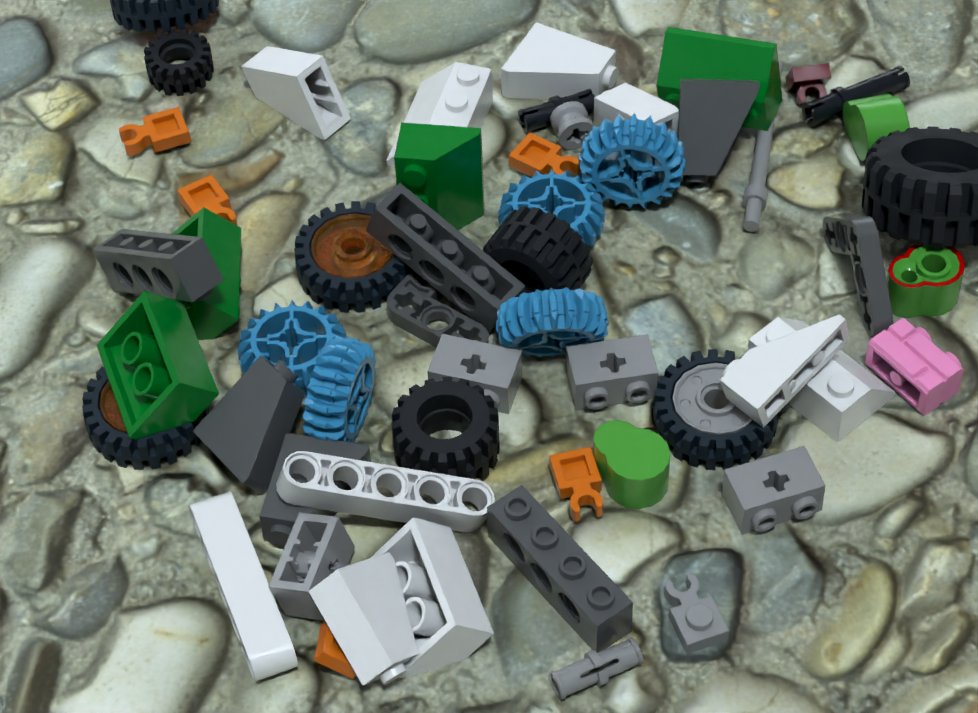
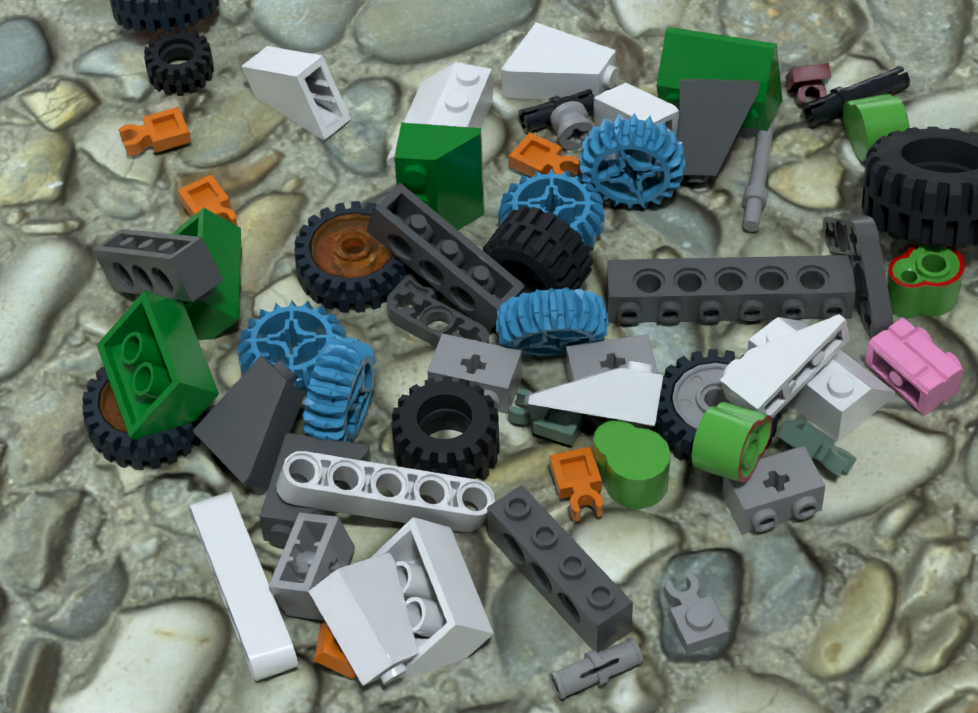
none -> sand green plate [508,389,587,446]
none -> white slope [524,361,663,426]
none -> dark grey brick [607,255,856,324]
none -> bright green piece [692,402,772,483]
none -> sand green plate [777,418,857,476]

